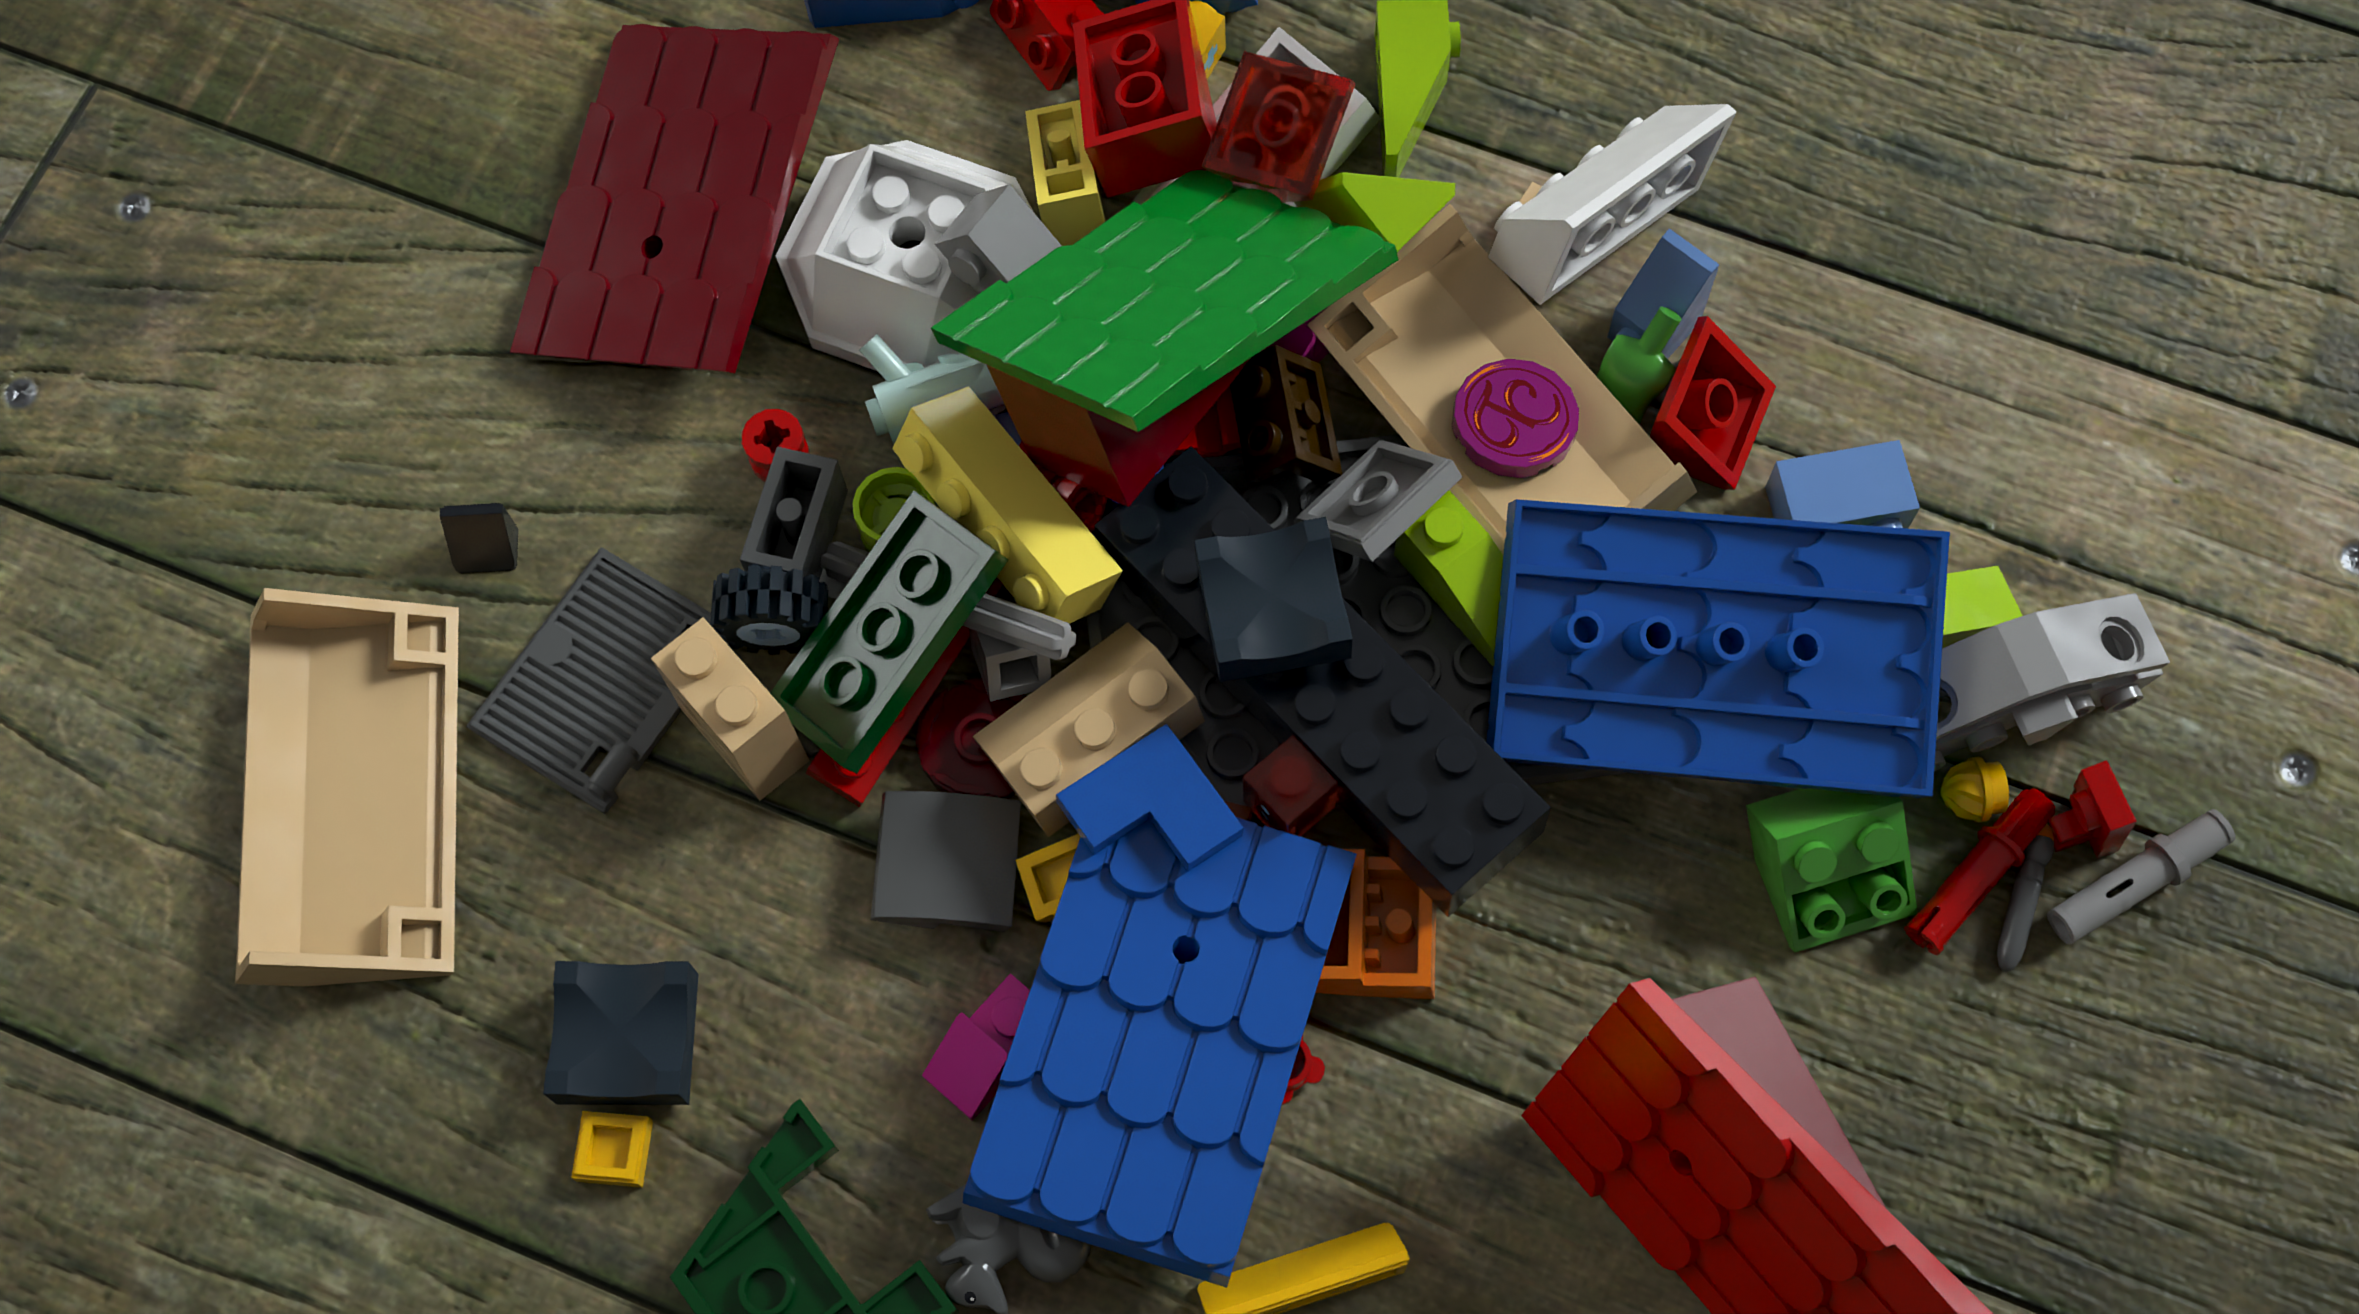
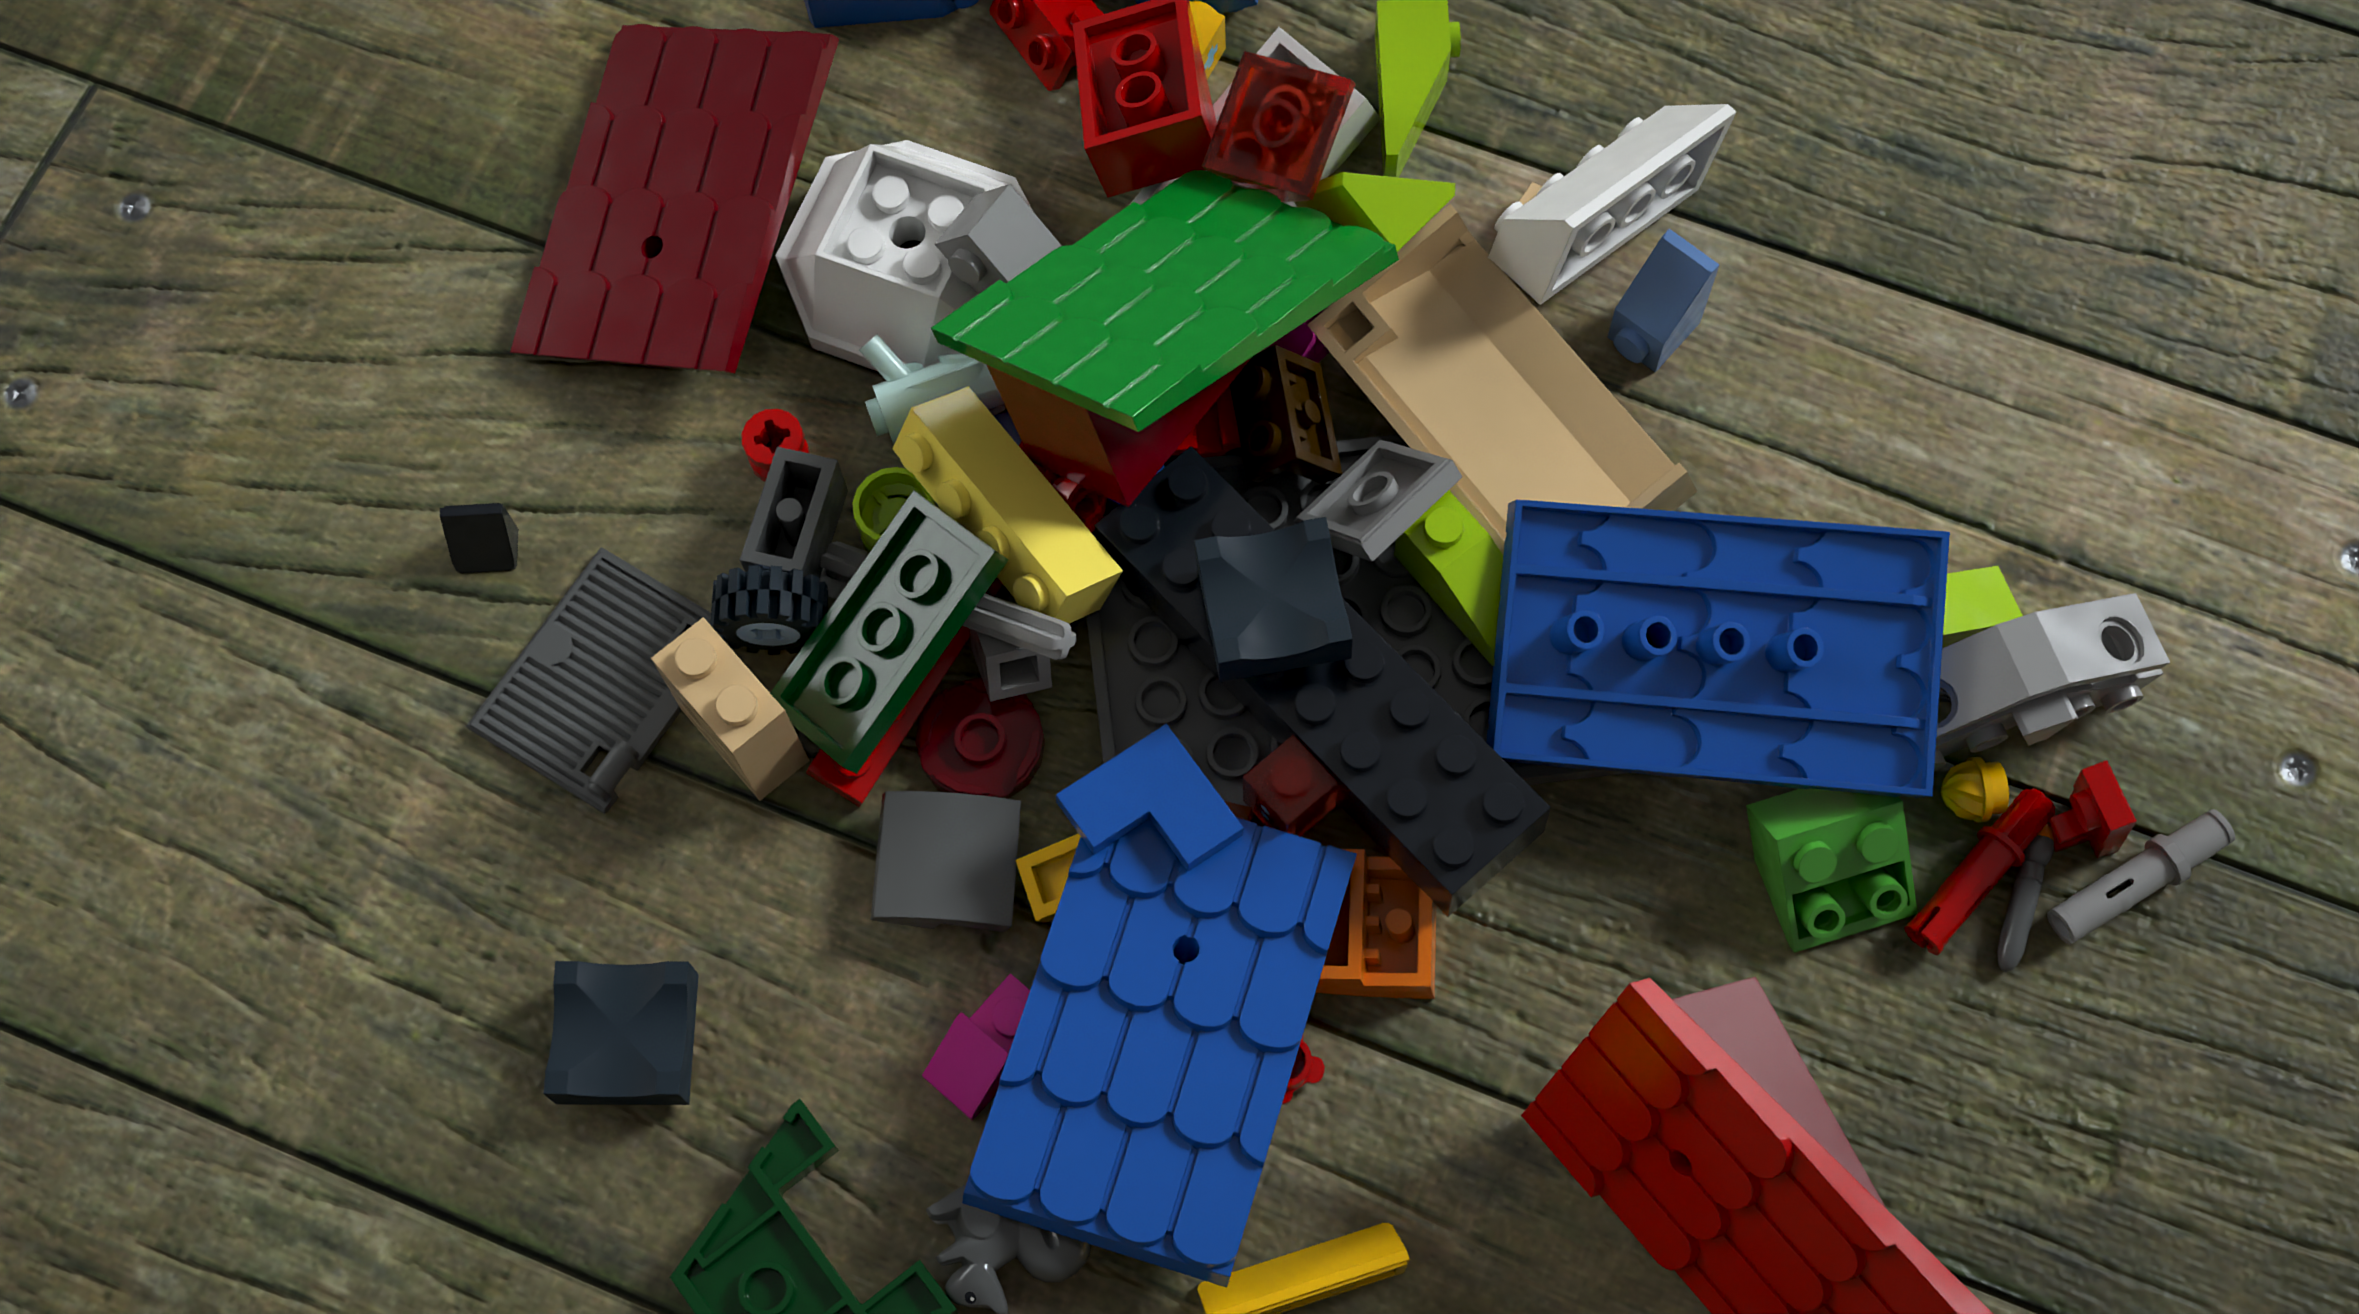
tan slope [235,588,459,987] -> none
yellow tile [571,1111,653,1188] -> none
tan slope [973,622,1205,837] -> none
light yellow slope [1025,100,1106,246] -> none
magenta tile [1452,359,1579,478] -> none
bright green piece [1596,306,1682,424] -> none
red slope [1650,316,1776,490] -> none
medium blue brick [1765,440,1920,529] -> none

